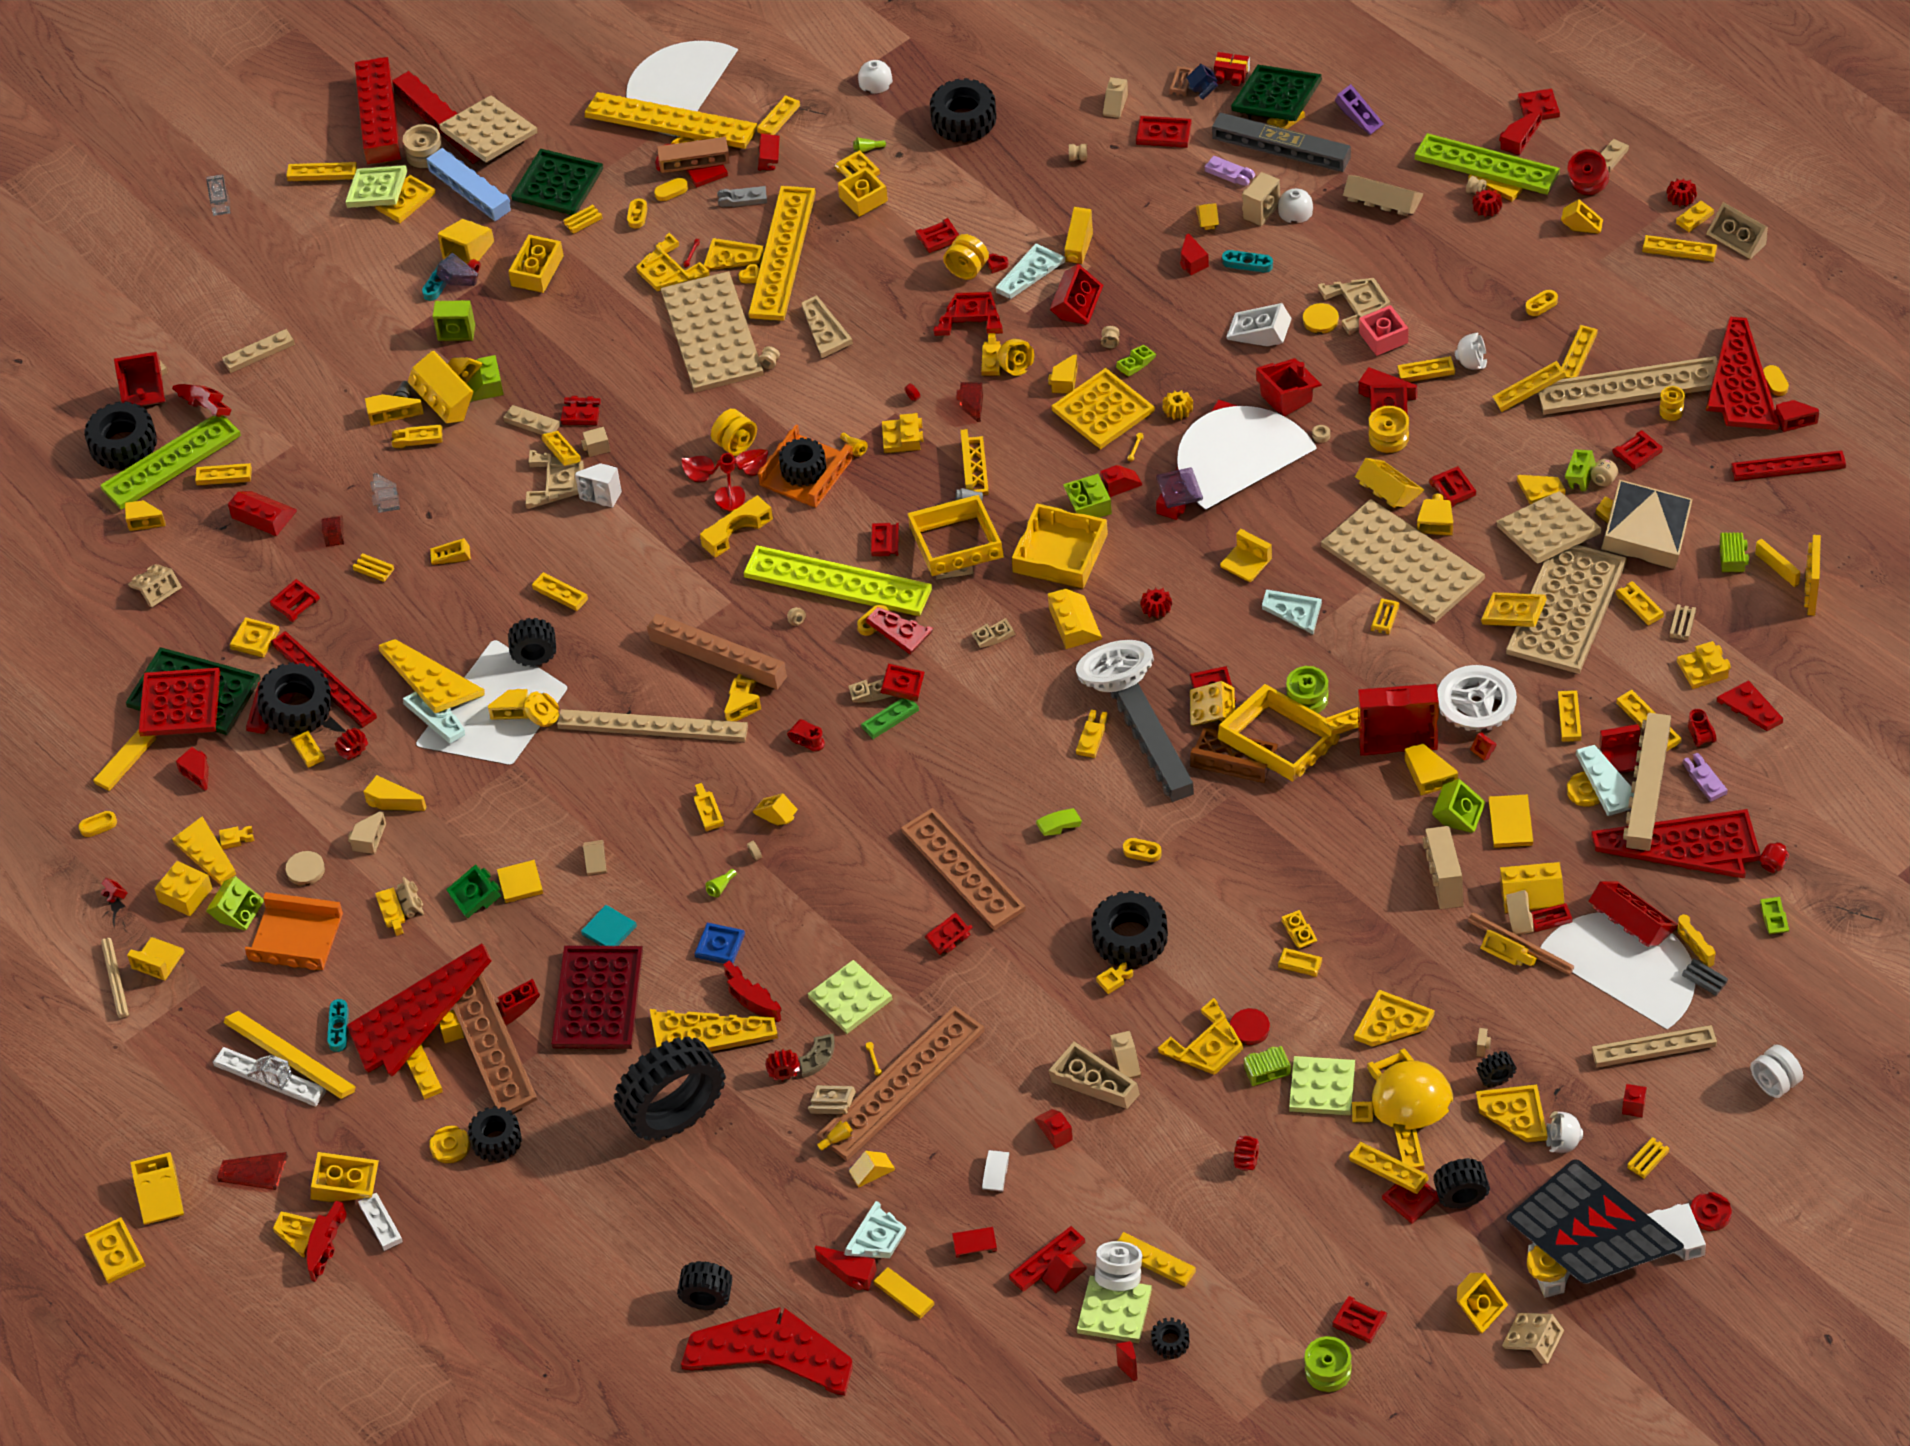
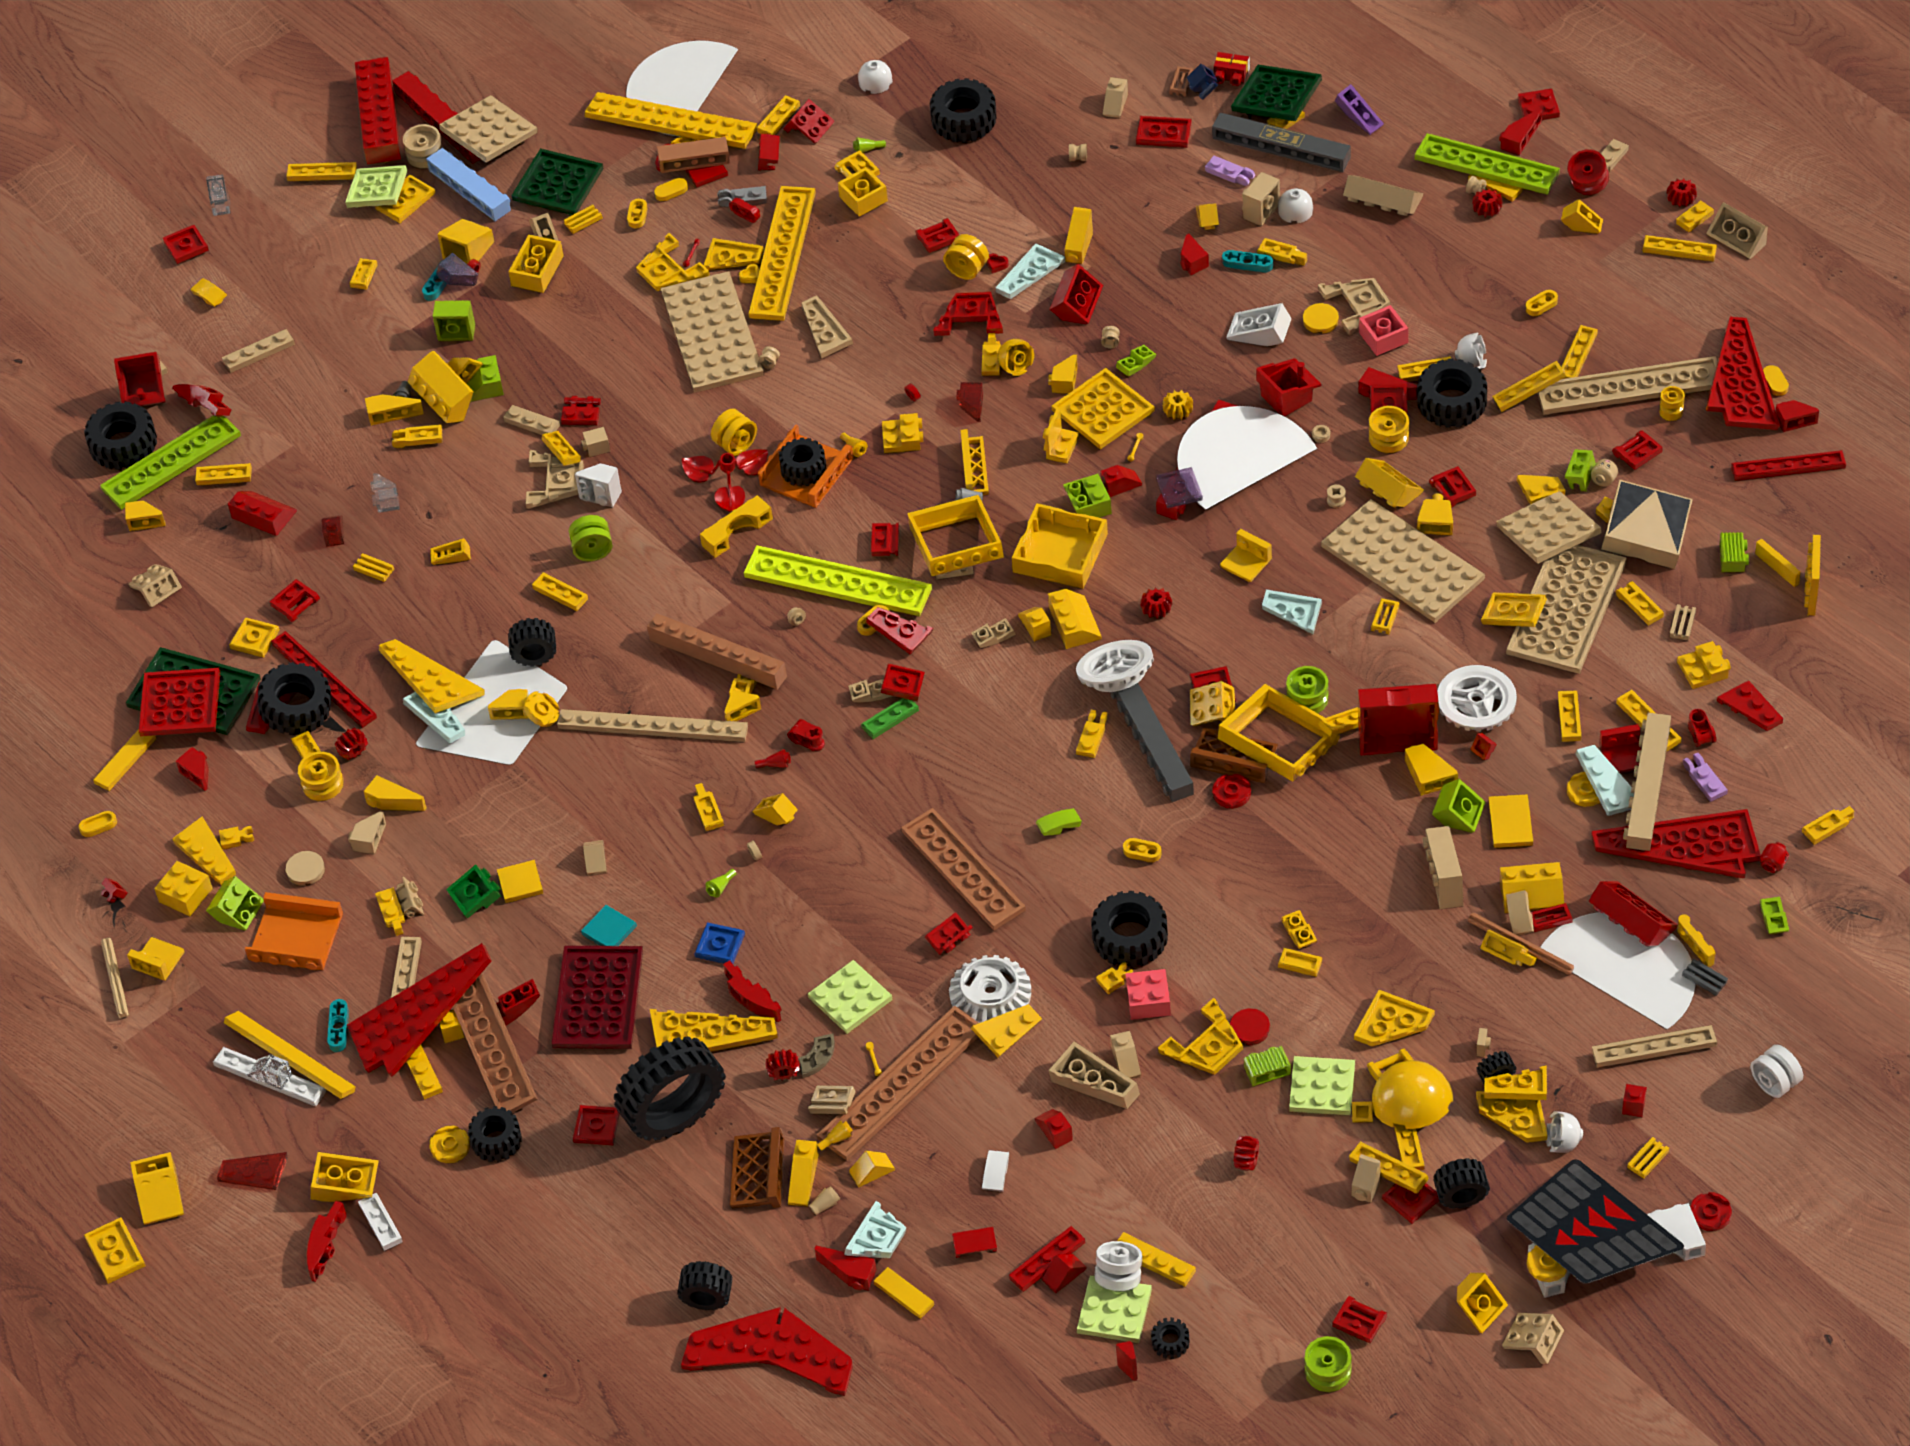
yellow wing [273,1211,316,1257] -> none
none -> red plate [163,225,209,264]
none -> yellow slope [190,278,227,307]
none -> yellow wheel [298,752,344,801]
none -> yellow plate [349,258,378,290]
none -> tan plate [391,937,422,998]
none -> tan slope [529,213,558,241]
none -> lime wheel [568,515,613,562]
none -> red tile [573,1105,620,1146]
none -> red plate [729,198,761,223]
none -> dark orange fence [730,1127,785,1209]
none -> red cone [755,749,791,768]
none -> red bracket [783,99,835,144]
none -> yellow slope [788,1140,819,1207]
none -> tan cone [809,1186,840,1215]
none -> white gear [949,955,1031,1023]
none -> yellow wing [971,1004,1042,1058]
none -> yellow slope [1018,607,1051,642]
none -> yellow bracket [1043,409,1079,464]
none -> coral brick [1125,969,1171,1020]
none -> red tile [1212,774,1251,809]
none -> yellow hinge [1257,238,1307,266]
none -> tan wheel [1327,485,1346,508]
none -> tan slope [1352,1154,1380,1203]
none -> black tyre [1417,359,1487,428]
none -> yellow wing [1484,1065,1547,1100]
none -> yellow hinge [1802,806,1855,845]

